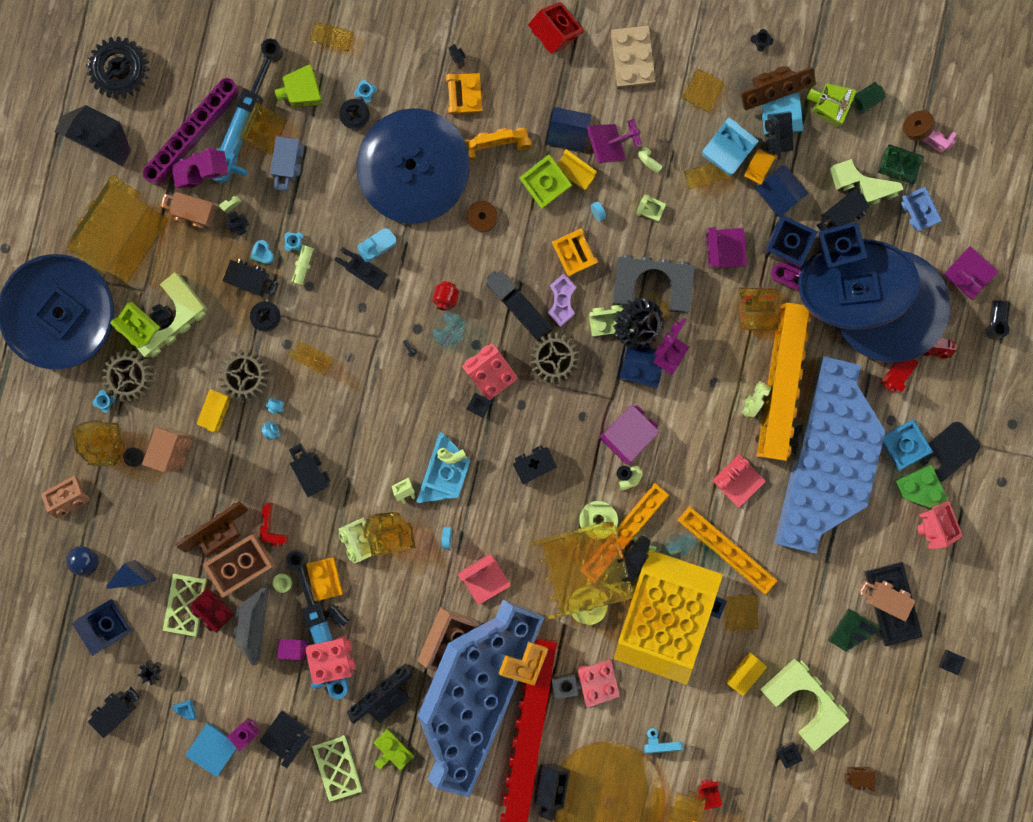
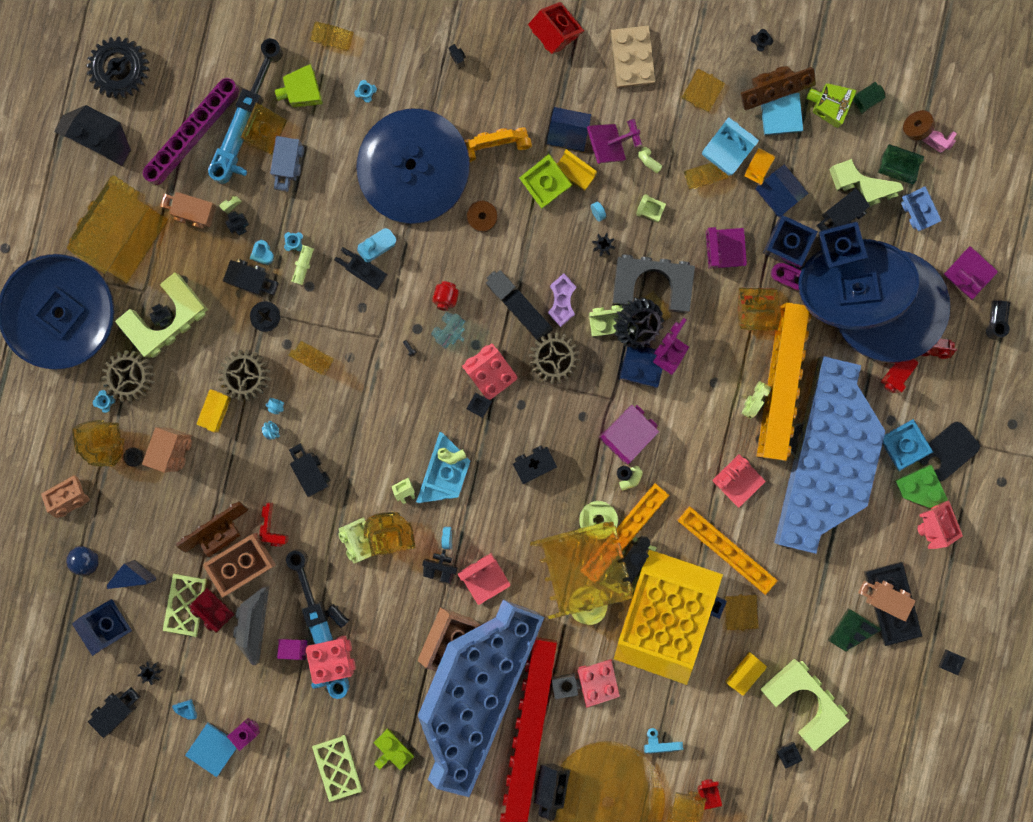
lime bracket [110,302,160,348] -> none
magenta arch [172,147,228,189] -> none
black bracket [260,710,313,769] -> none
yellowish green tile [272,573,293,593] -> none
light orange plate [306,557,343,601] -> none
black gear [339,99,370,130] -> none
black bracket [347,663,413,724] -> none
light orange plate [446,73,482,114] -> none
light orange plate [499,642,548,685] -> none
light orange plate [552,228,599,277] -> none
clear light blue hips [664,533,696,556] -> none
black bracket [765,111,794,160] -> none
reddish brown brick [844,767,875,791] -> none
none -> black hips [422,550,458,584]
none -> black gear [592,233,615,257]

